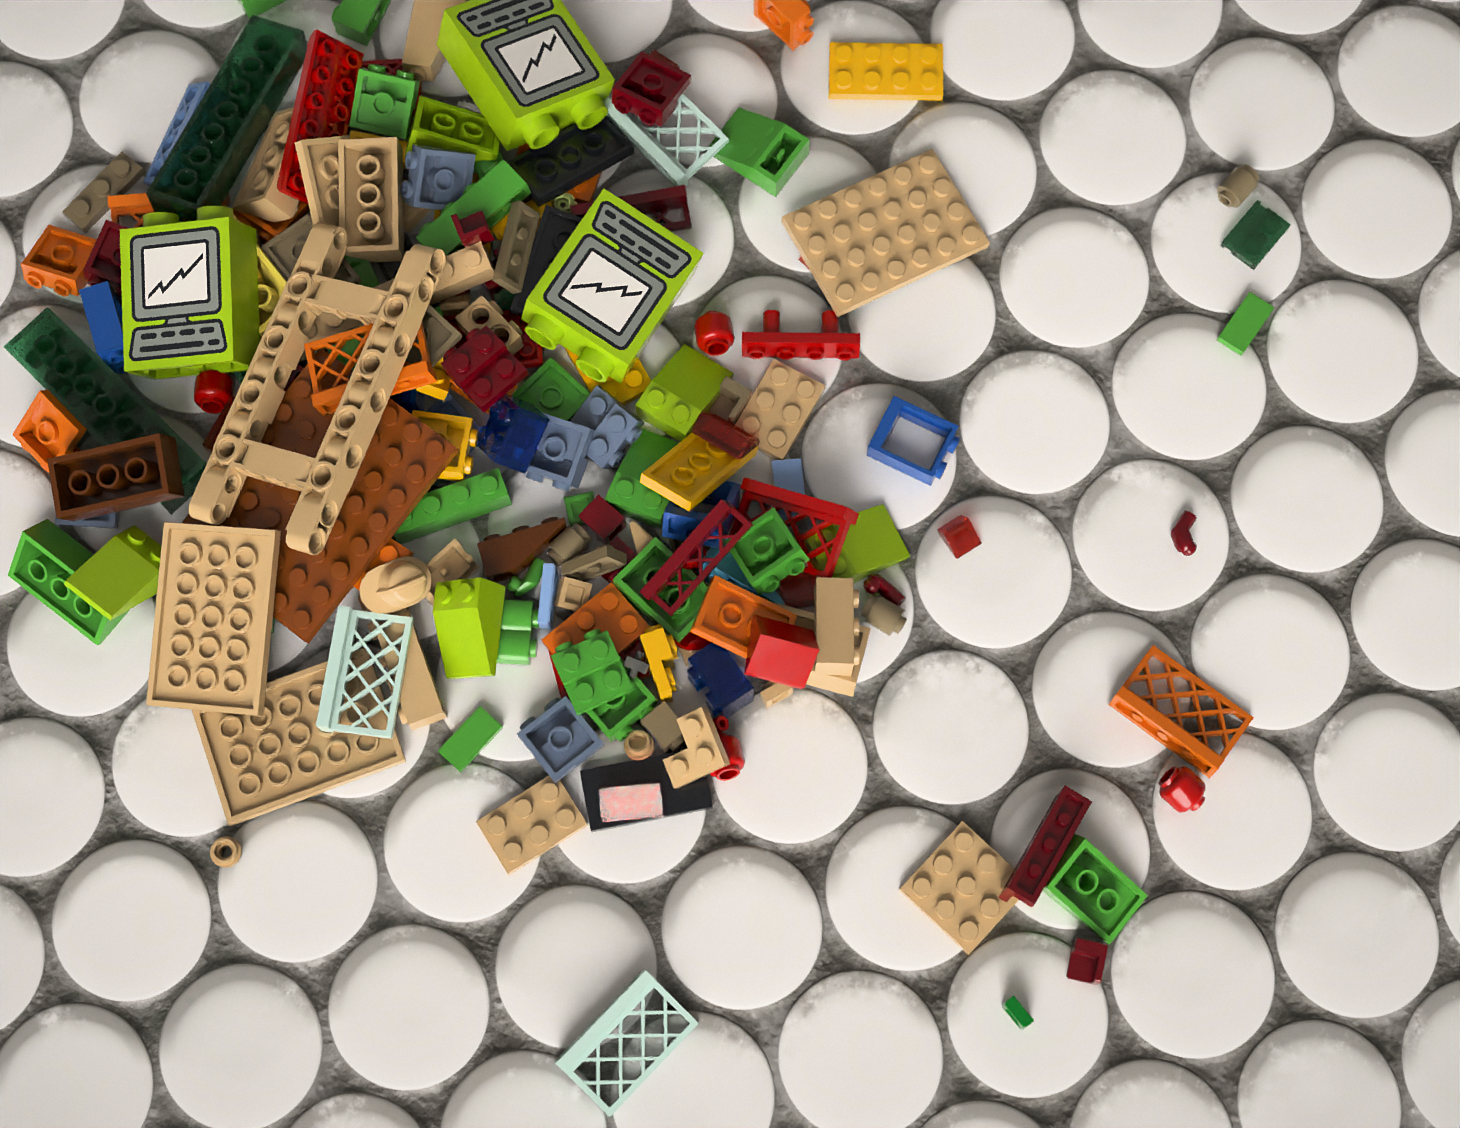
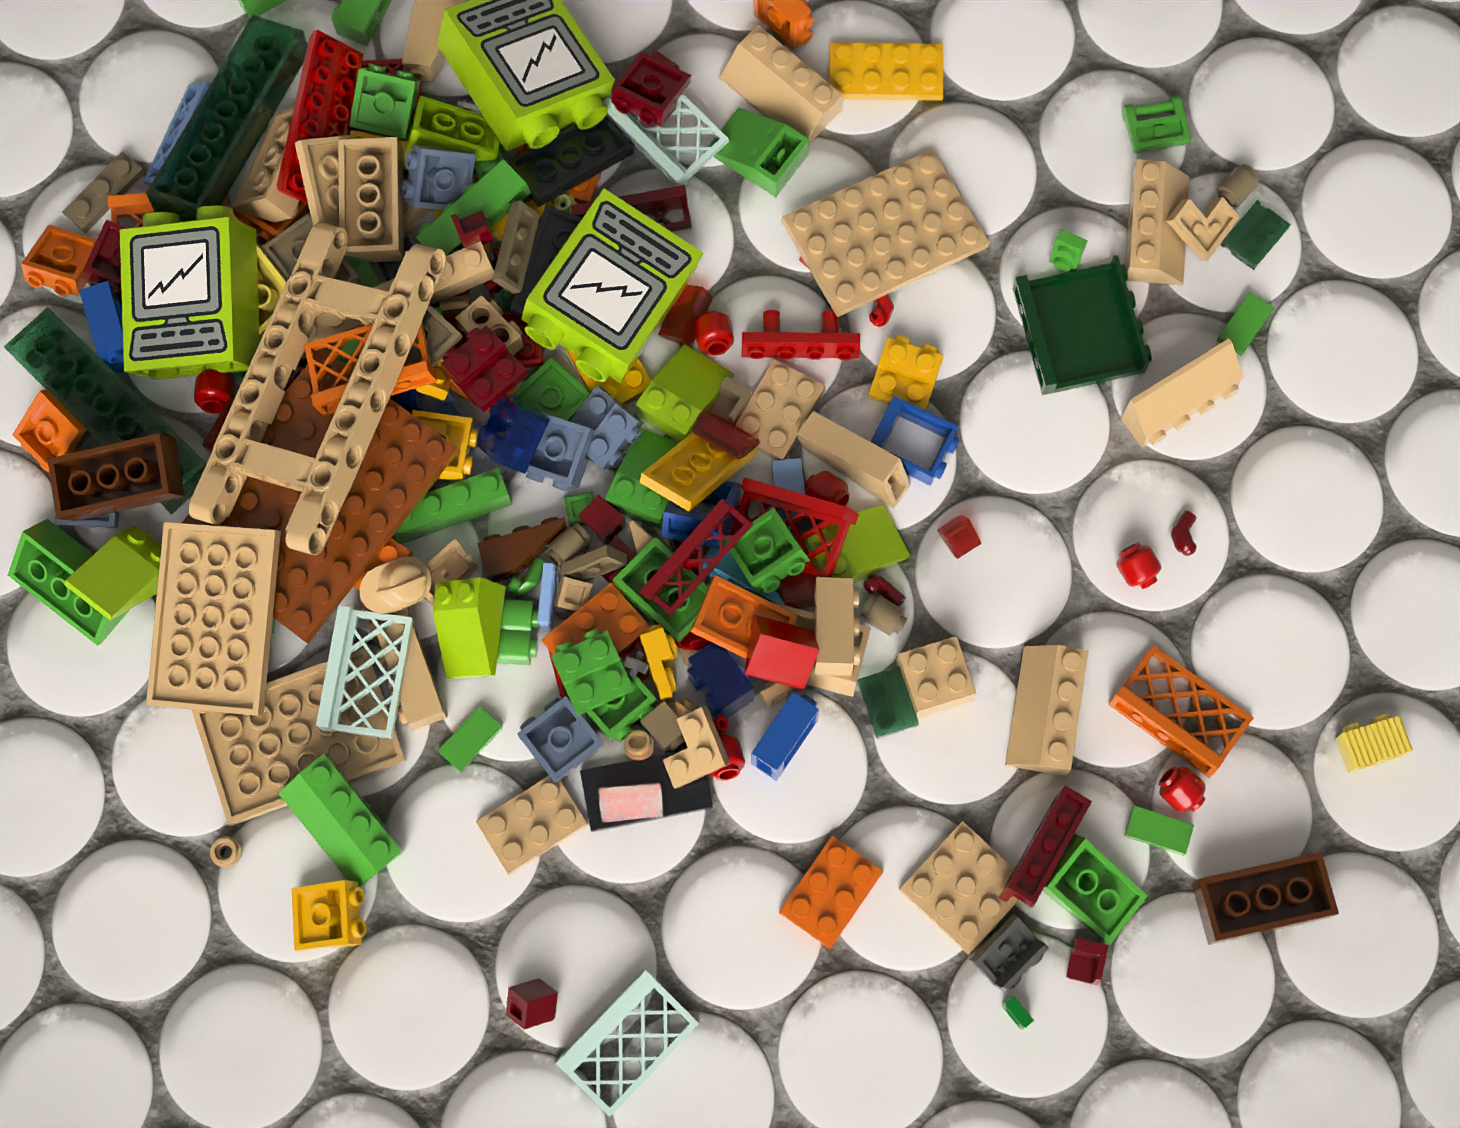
none -> bright green slope [278,754,405,887]
none -> yellow plate [291,880,366,952]
none -> dark red panel [506,978,558,1030]
none -> clear red slope [658,285,713,347]
none -> tan plate [673,698,700,717]
none -> tan slope [720,25,843,143]
none -> blue window [751,692,819,781]
none -> orange plate [779,836,884,950]
none -> tan slope [796,411,910,508]
none -> red head [804,471,850,506]
none -> clear green plate [857,666,919,739]
none -> yellow plate [868,335,944,410]
none -> red arm [869,294,894,327]
none -> tan brick [896,636,977,719]
none -> dark grey bracket [970,915,1048,992]
none -> tan slope [1005,645,1089,777]
none -> dark green panel [1012,255,1152,396]
none -> bright green plate [1049,229,1088,272]
none -> red head [1116,542,1162,589]
none -> tan slope [1121,338,1244,447]
none -> bright green plate [1122,95,1191,154]
none -> bright green tile [1124,805,1194,856]
none -> tan slope [1125,159,1189,286]
none -> tan plate [1166,197,1240,261]
none -> reddish brown brick [1192,852,1339,945]
none -> light yellow brick [1336,713,1413,773]

